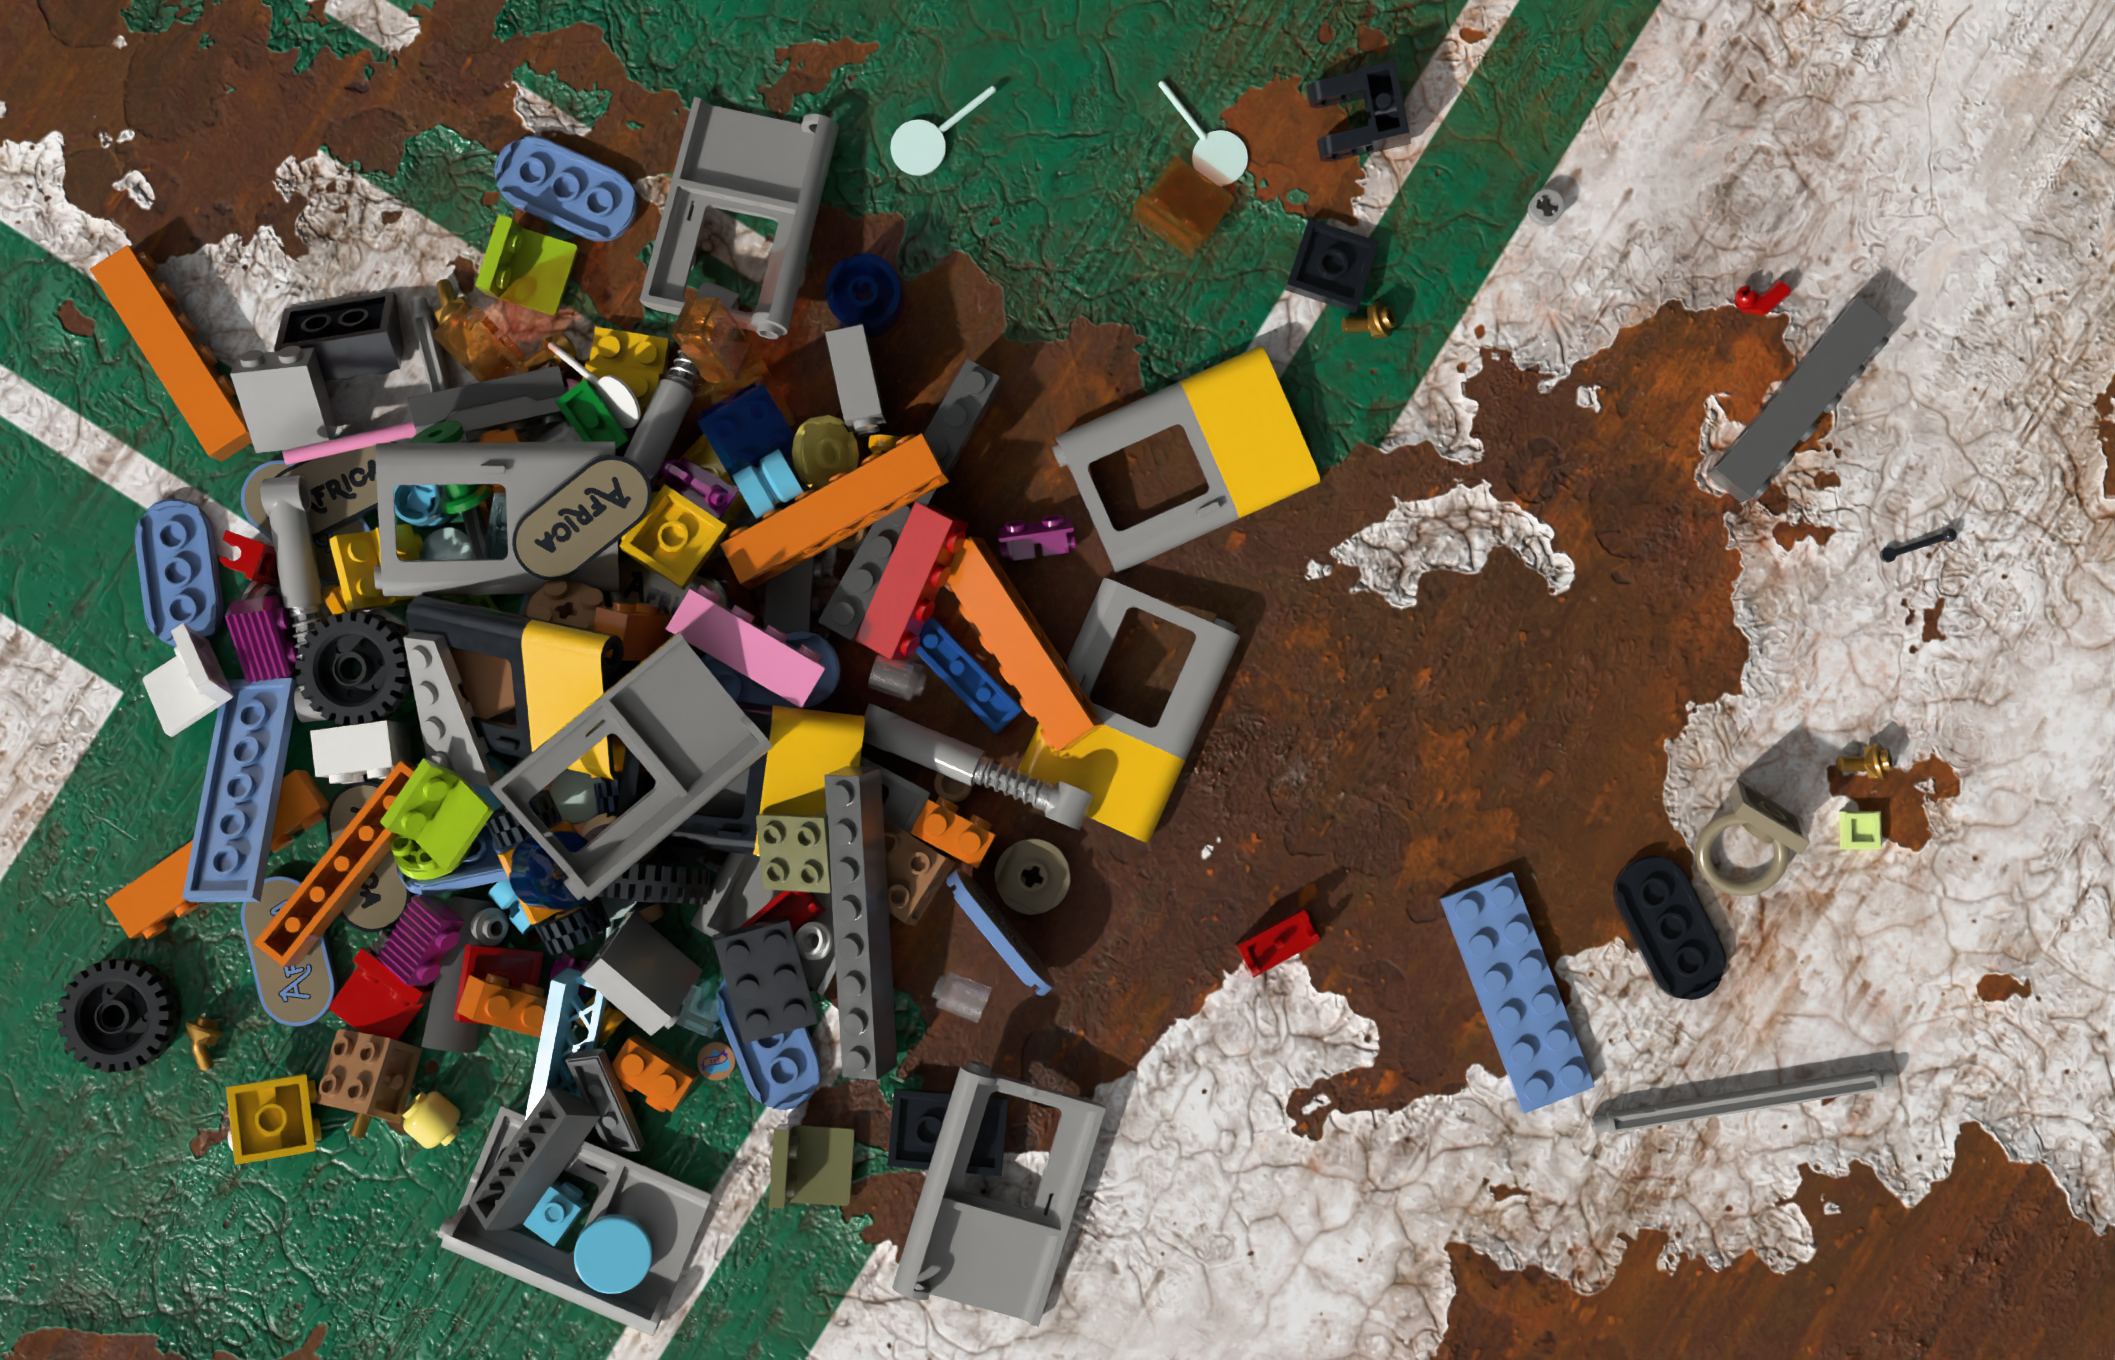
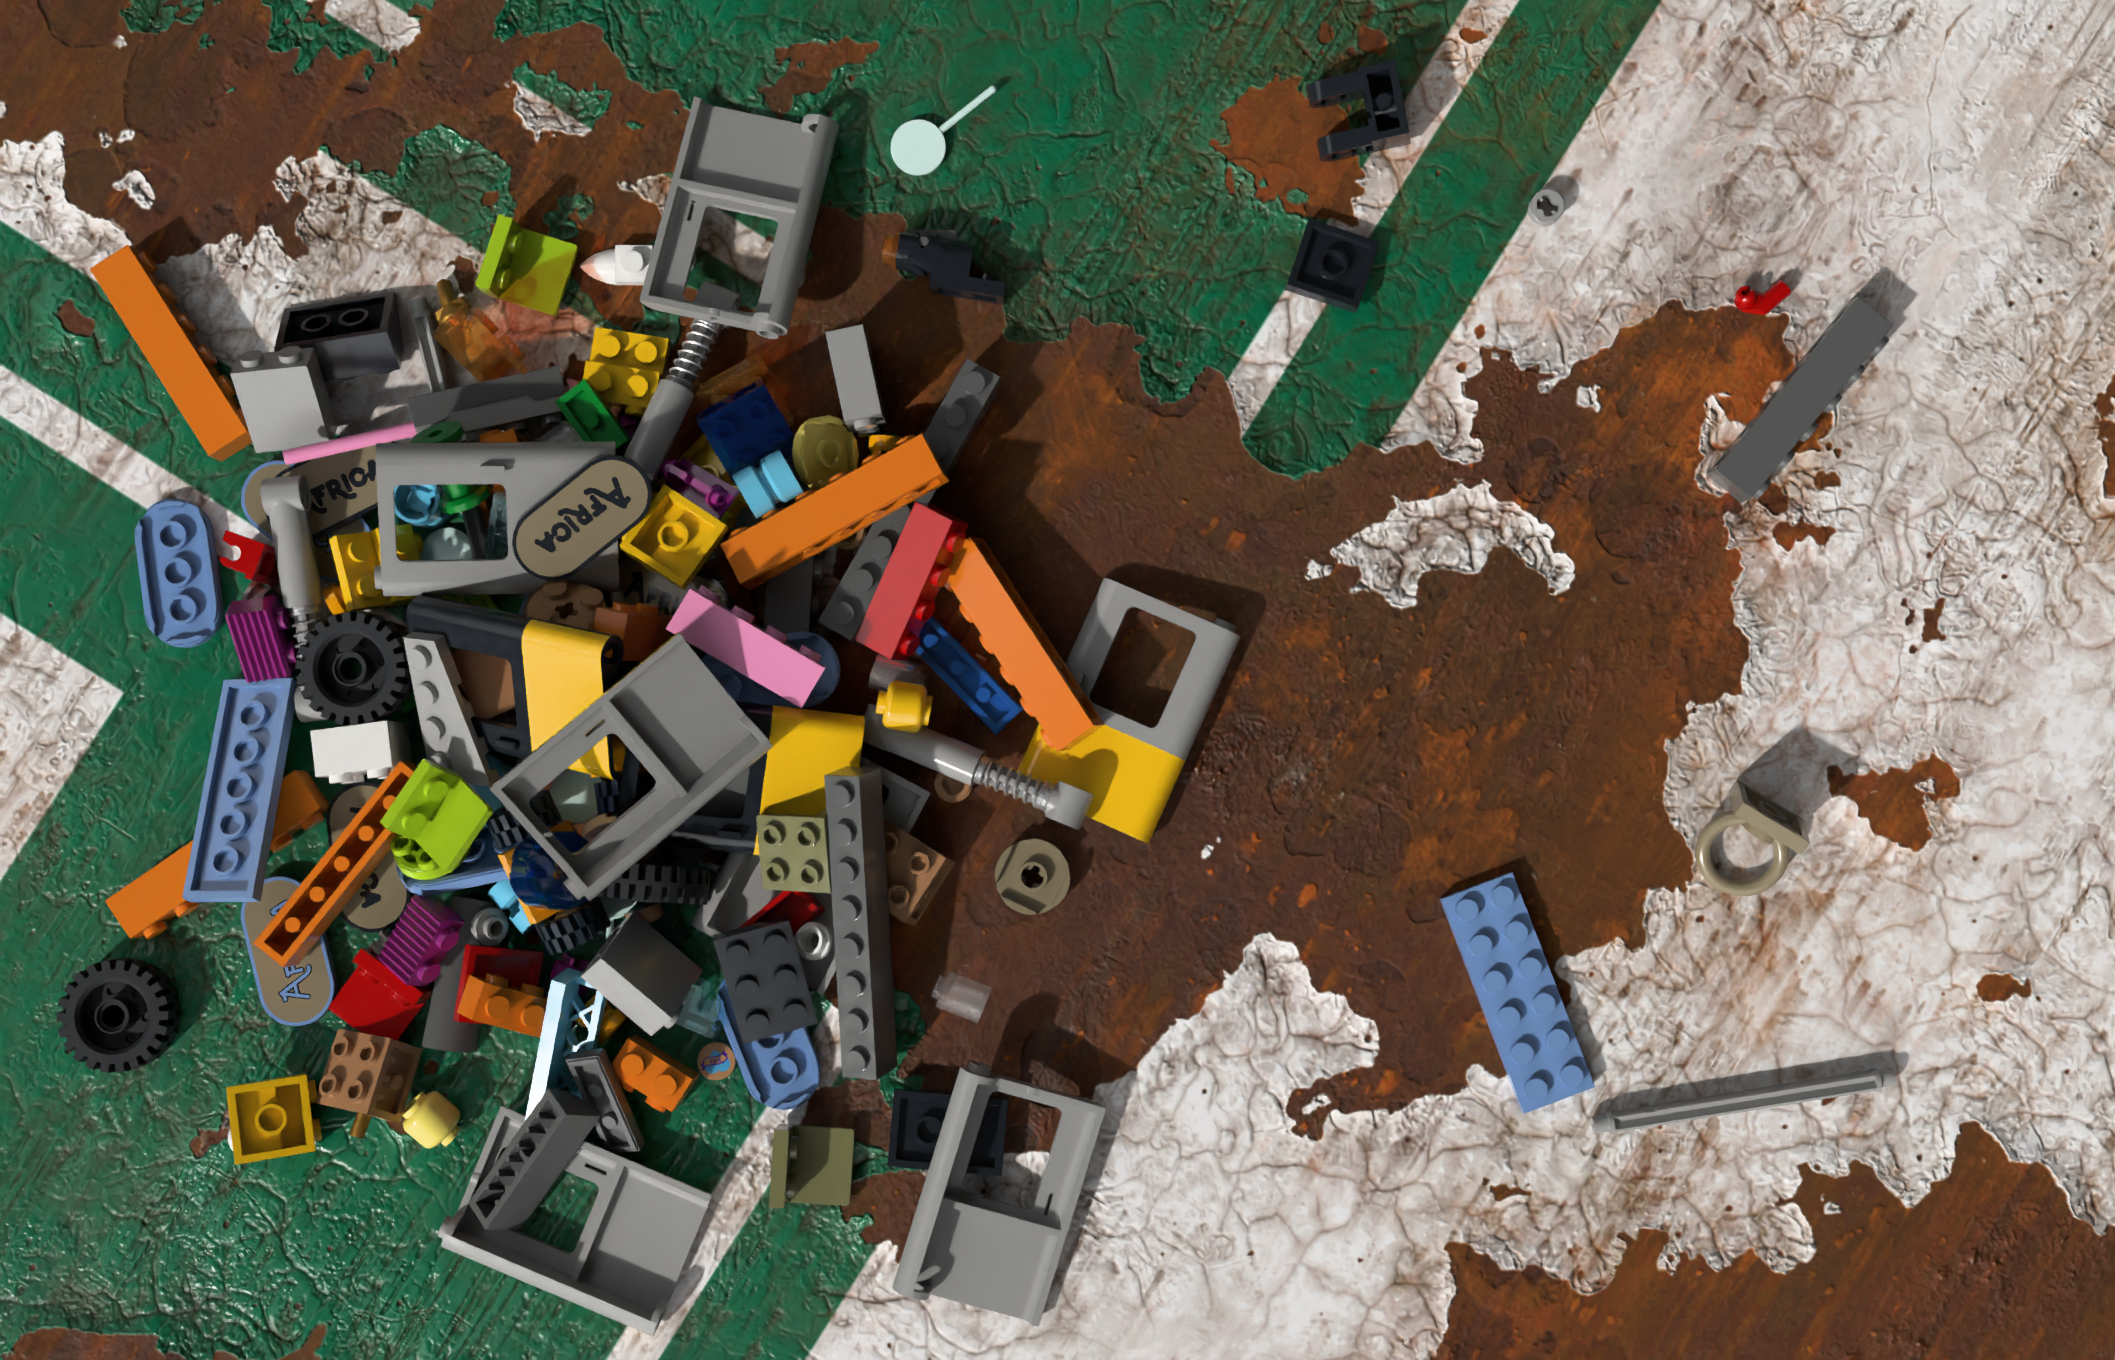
white bracket [143,623,234,737] -> none
pearl gold plate [185,1016,224,1071] -> none
medium blue tile [494,136,638,242] -> none
pearl gold plate [522,333,576,372] -> none
medium azure brick [523,1180,589,1246] -> none
white piece [548,342,641,428] -> none
medium azure tile [574,1214,653,1294] -> none
clear orange brick [670,298,754,383] -> none
clear blue brick [825,253,904,338] -> none
orange brick [910,796,997,869] -> none
medium blue tile [946,868,1055,996] -> none
magenta hinge [997,515,1076,561] -> none
piece [1052,345,1320,574] -> none
clear orange bracket [1132,157,1234,260] -> none
light aqua piece [1158,80,1248,186] -> none
red hinge [1235,908,1320,978] -> none
pearl gold plate [1341,301,1396,340] -> none
black tile [1613,855,1726,1000] -> none
pearl gold plate [1836,743,1893,780] -> none
yellowish green tile [1839,811,1882,849] -> none
black hinge [1880,528,1957,563] -> none
none -> white plate [580,245,653,285]
none -> yellow head [876,681,933,733]
none -> black plate [882,230,1007,305]

